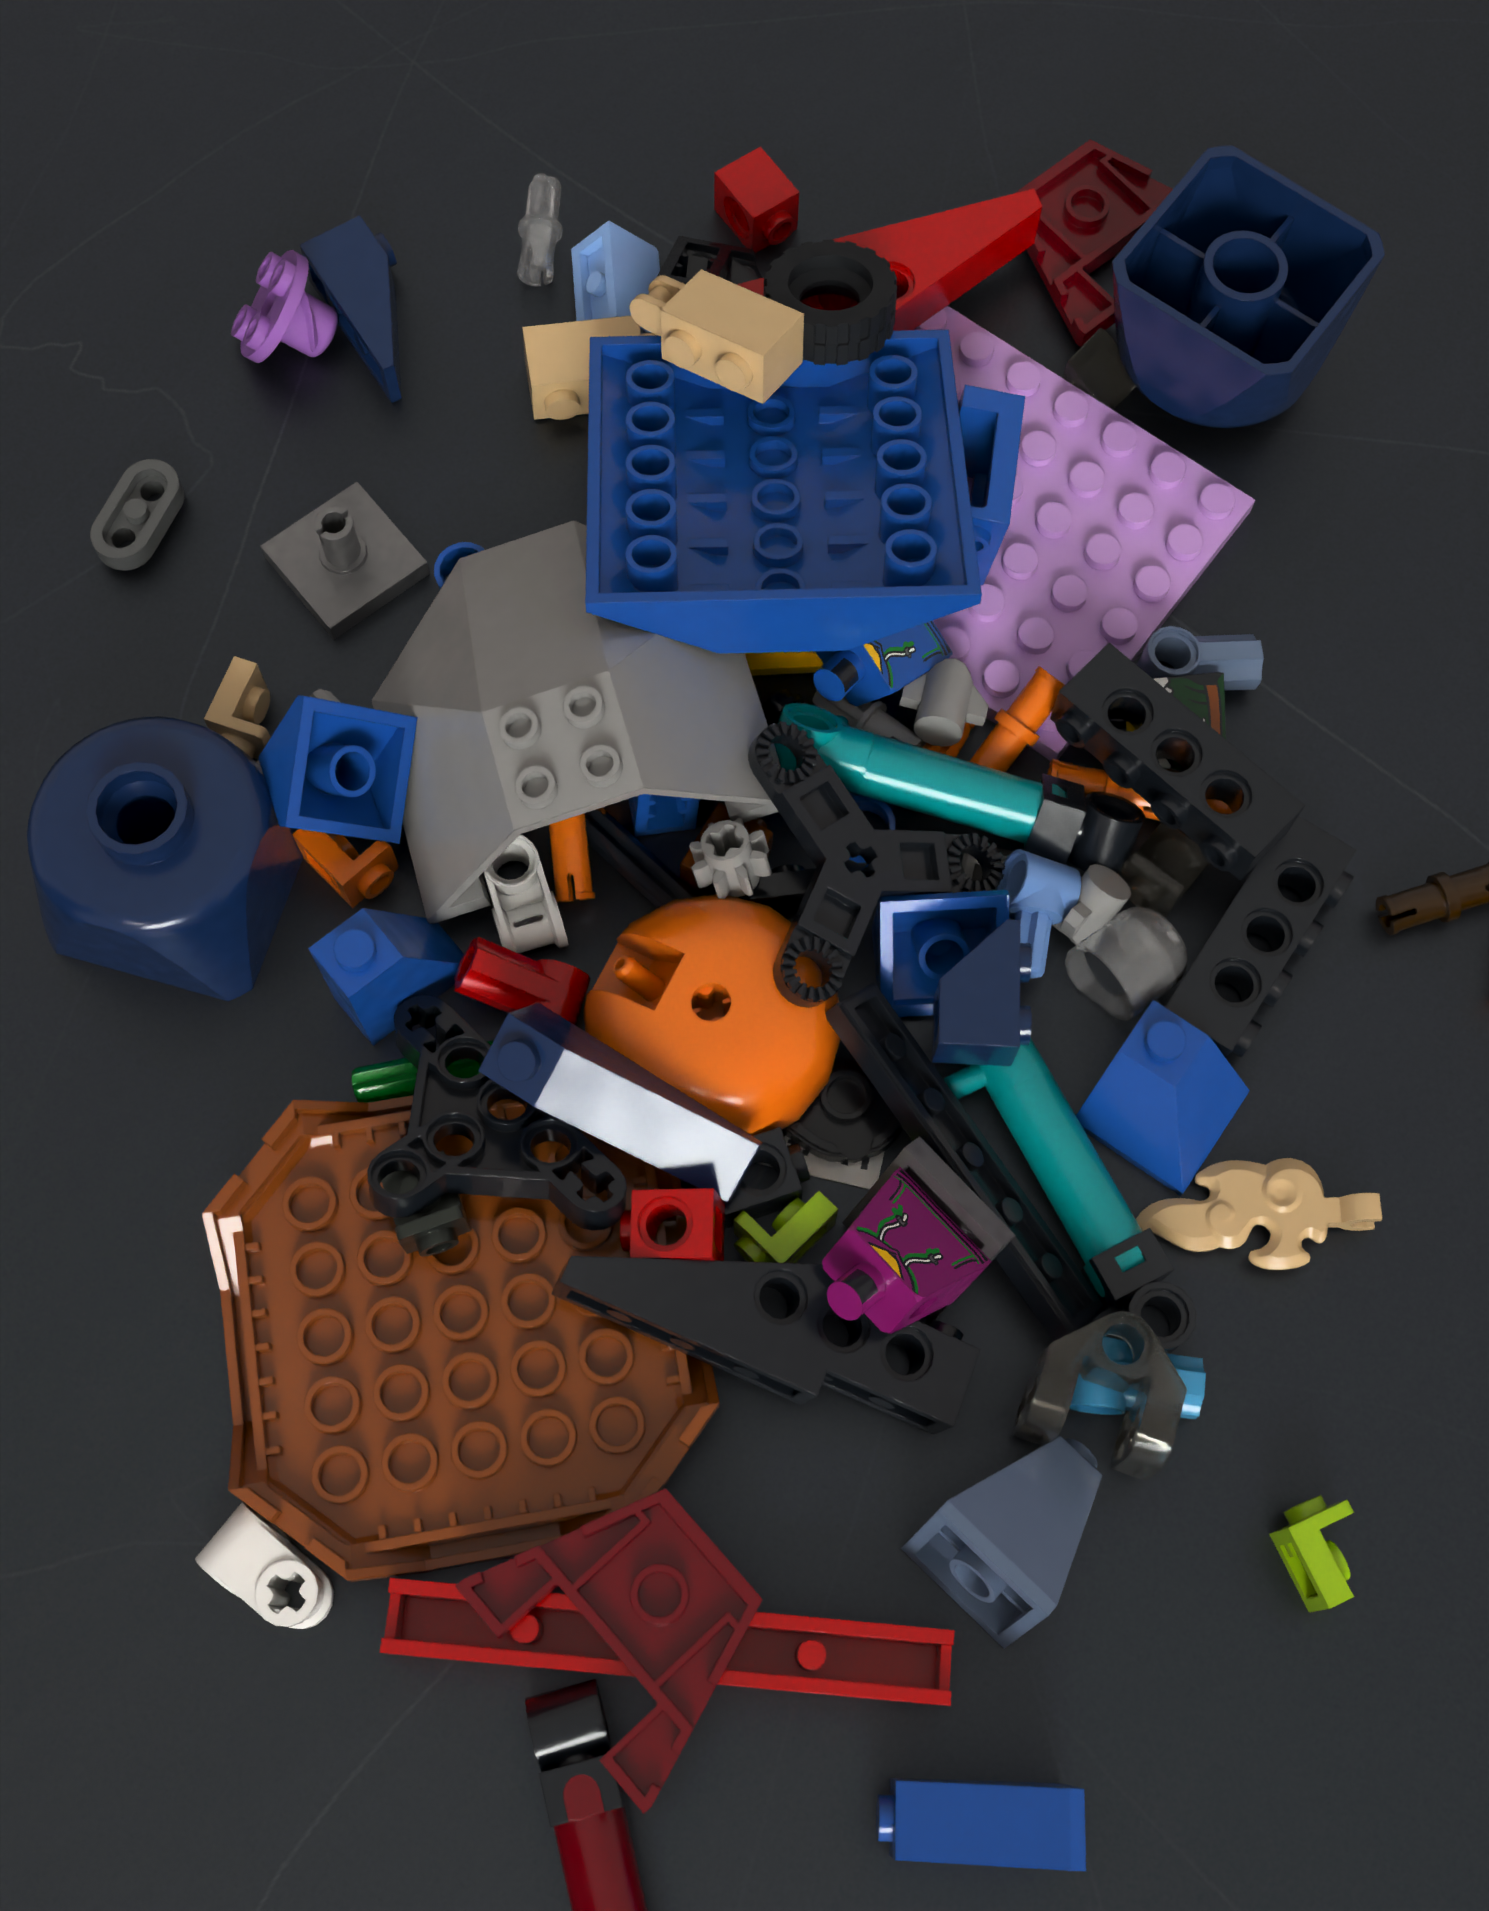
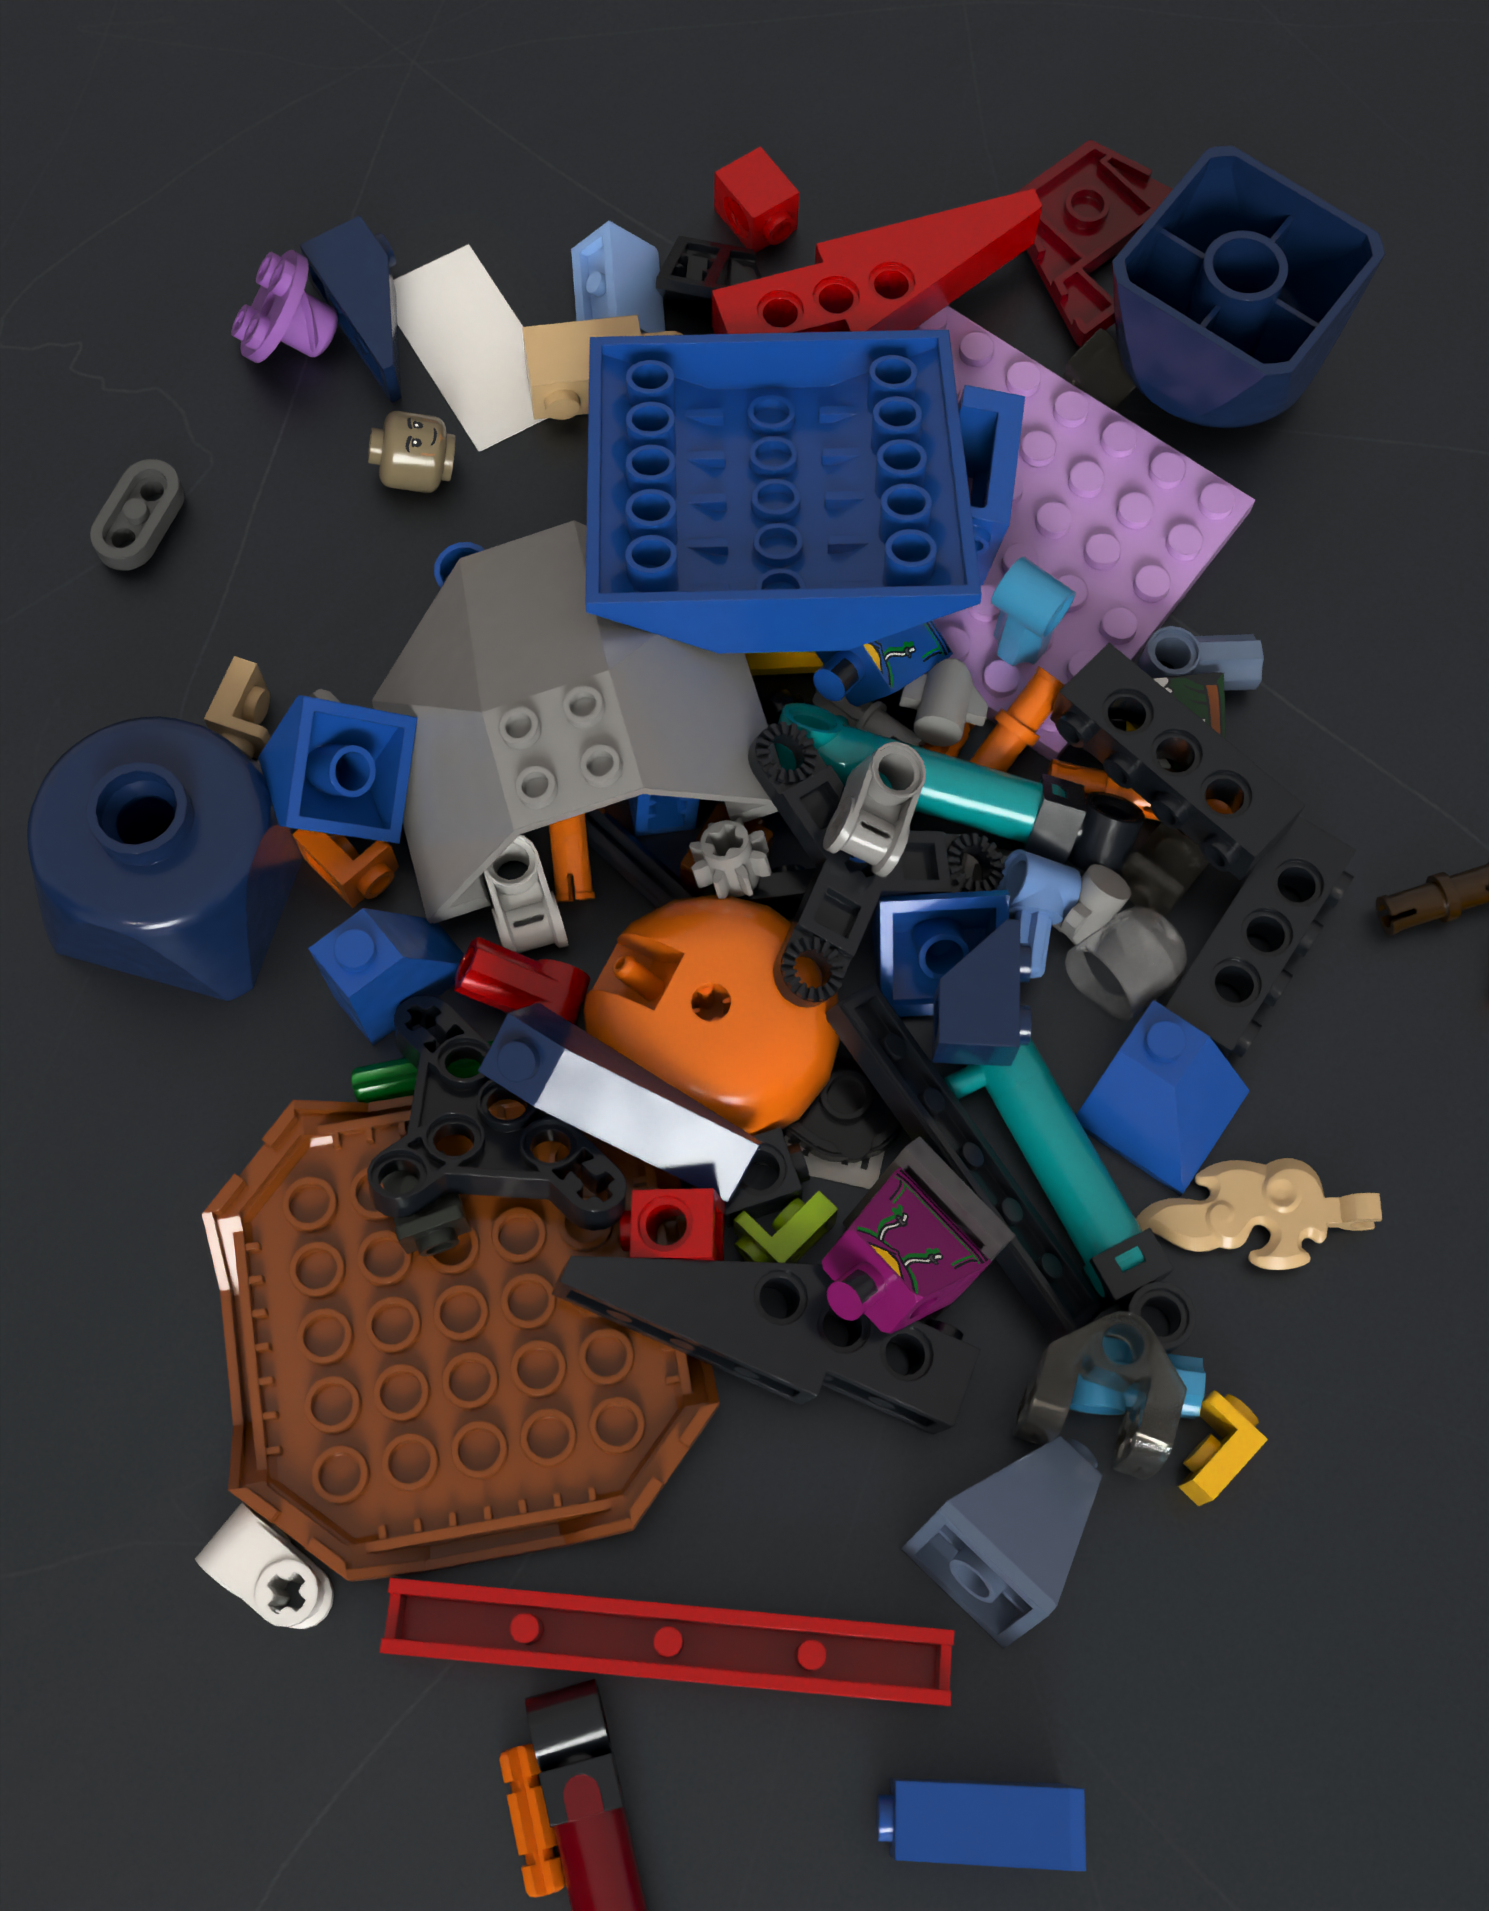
flat silver tile [260,482,430,640] -> none
dark red wing [455,1488,763,1814] -> none
clear axle [517,173,563,286] -> none
tan brick [629,269,804,404] -> none
black tyre [764,240,897,366] -> none
lime bracket [1269,1495,1354,1612] -> none
none -> dark tan head [368,410,455,493]
none -> white sticker [393,244,547,452]
none -> orange axle [499,1743,565,1898]
none -> light grey piece [823,742,926,877]
none -> dark azure piece [991,556,1076,666]
none -> yellow bracket [1178,1390,1268,1506]

